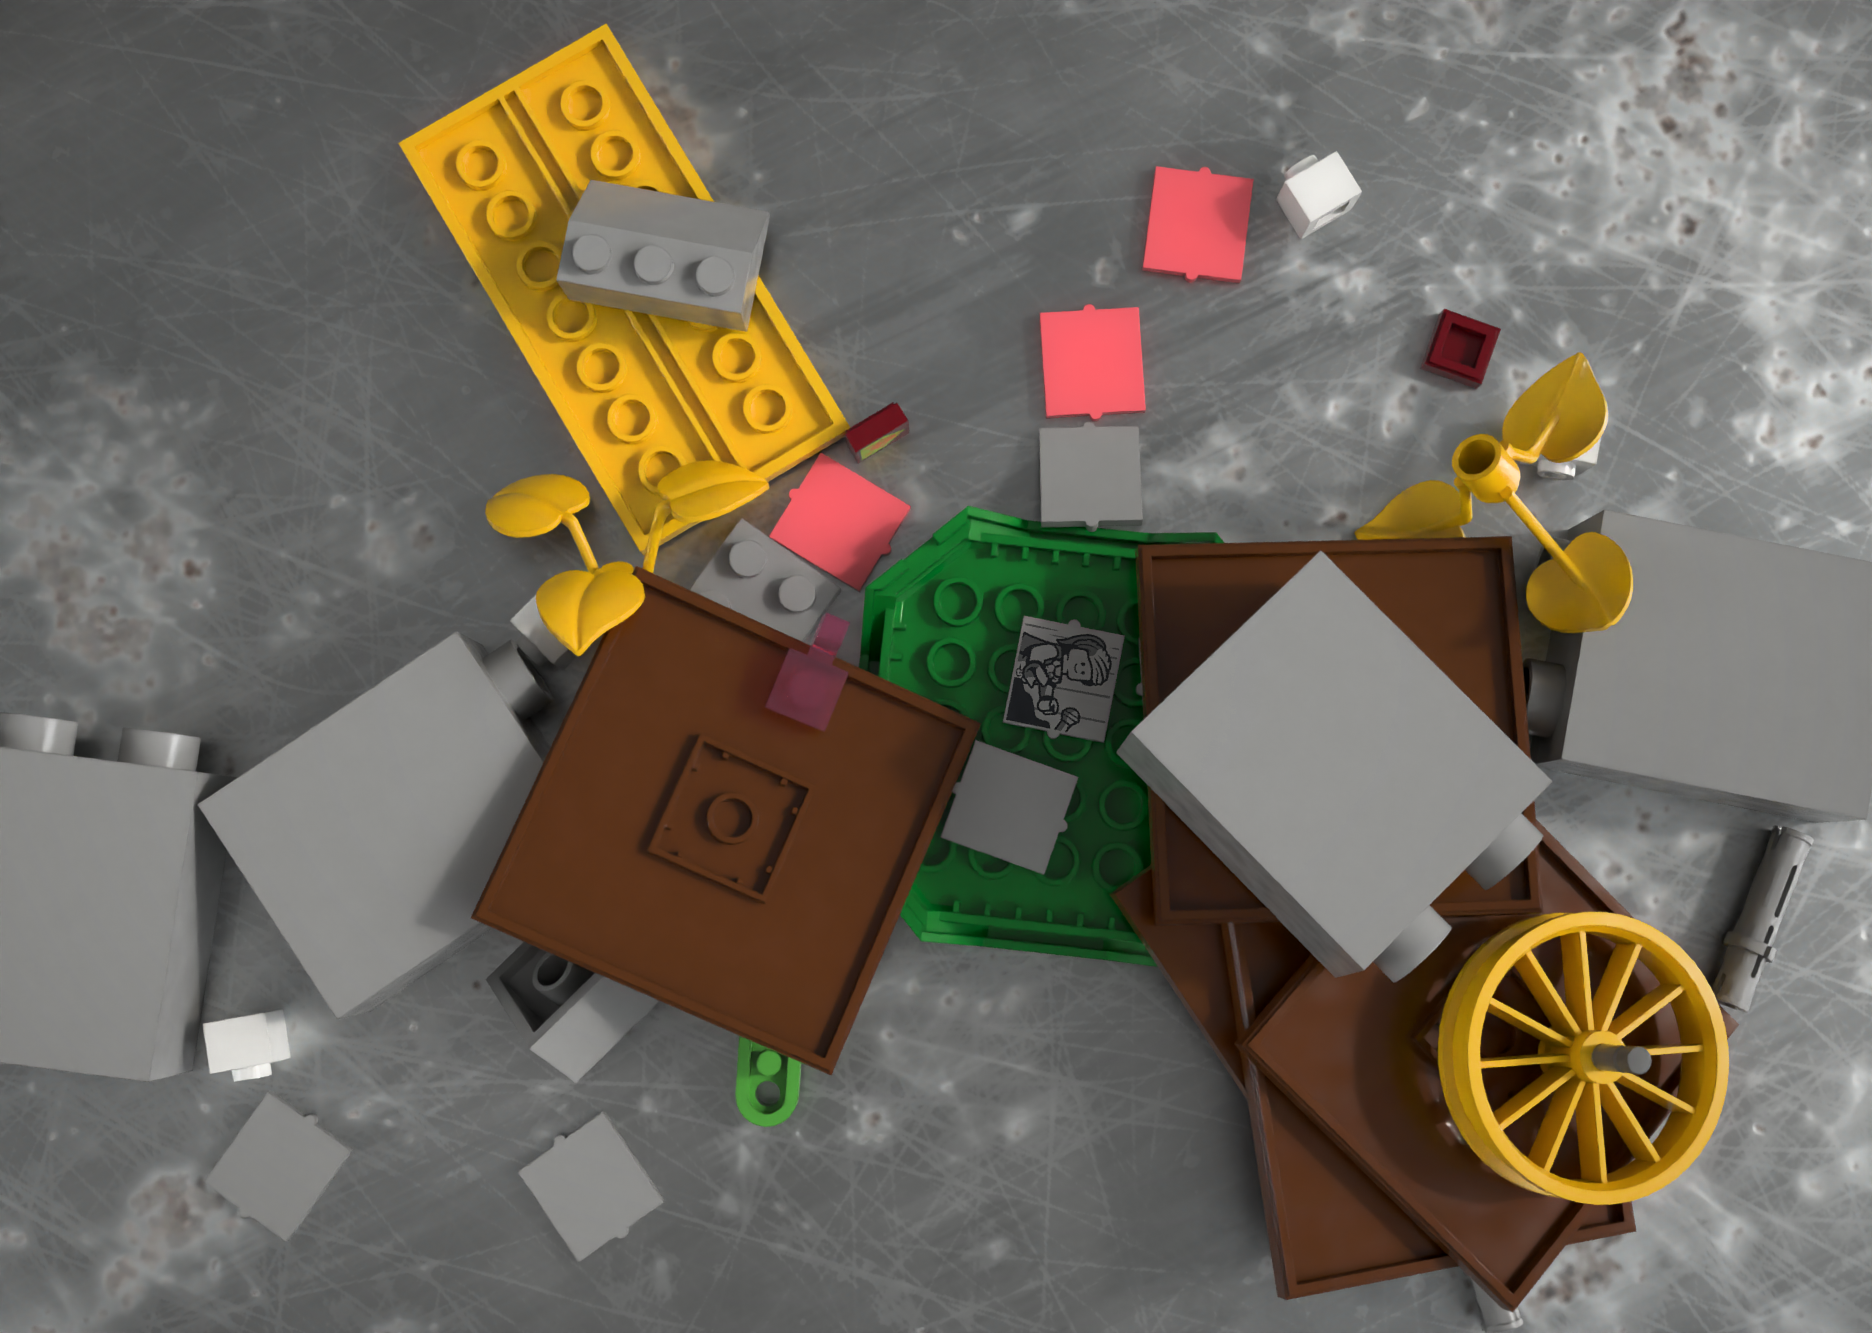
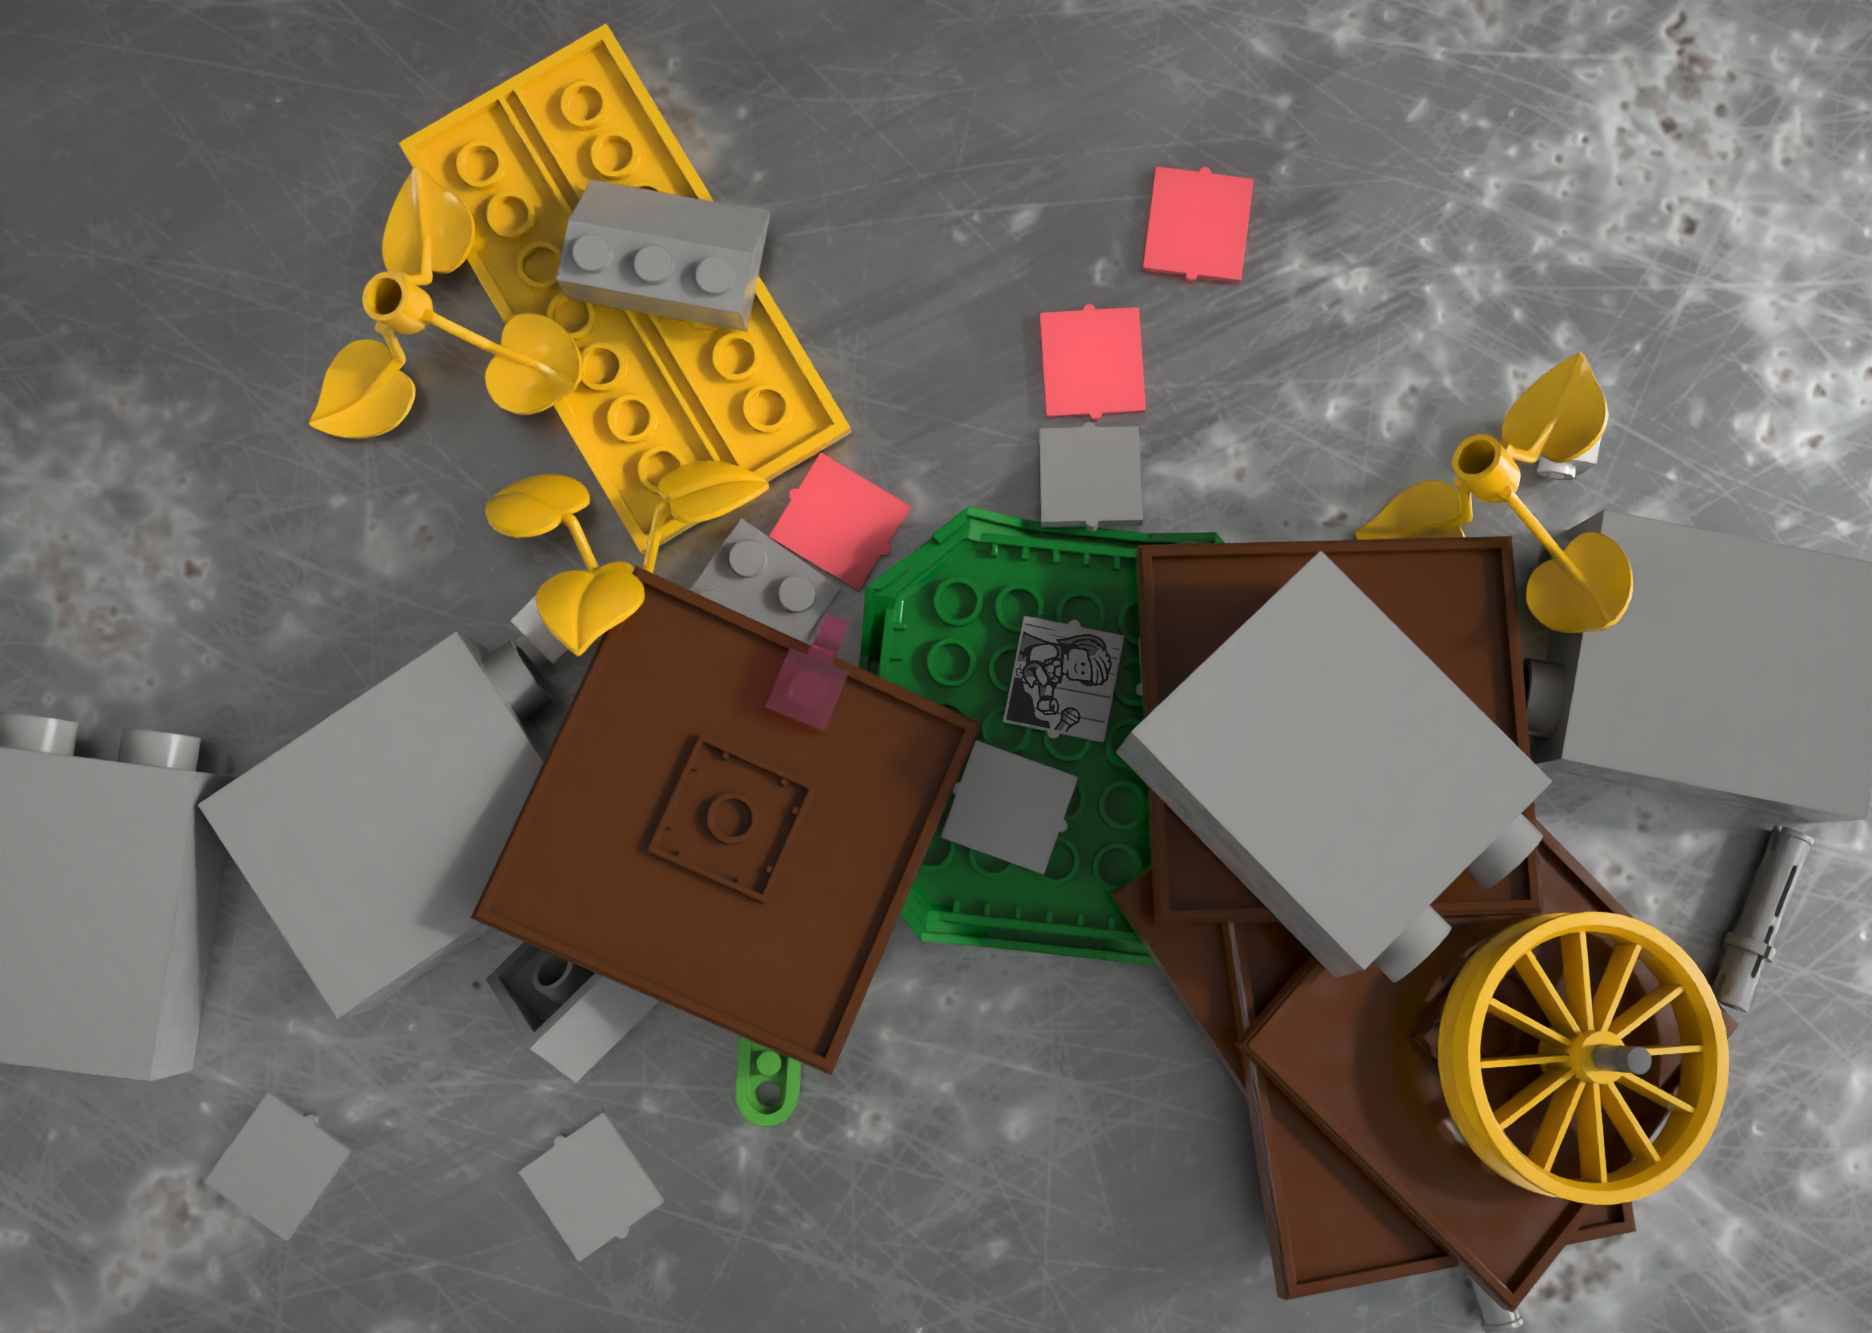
white plate [203,1009,291,1082] -> none
dark red tile [845,402,909,463] -> none
white plate [1276,151,1362,239] -> none
dark red tile [1420,309,1501,389] -> none
none -> yellow plant [308,168,582,439]

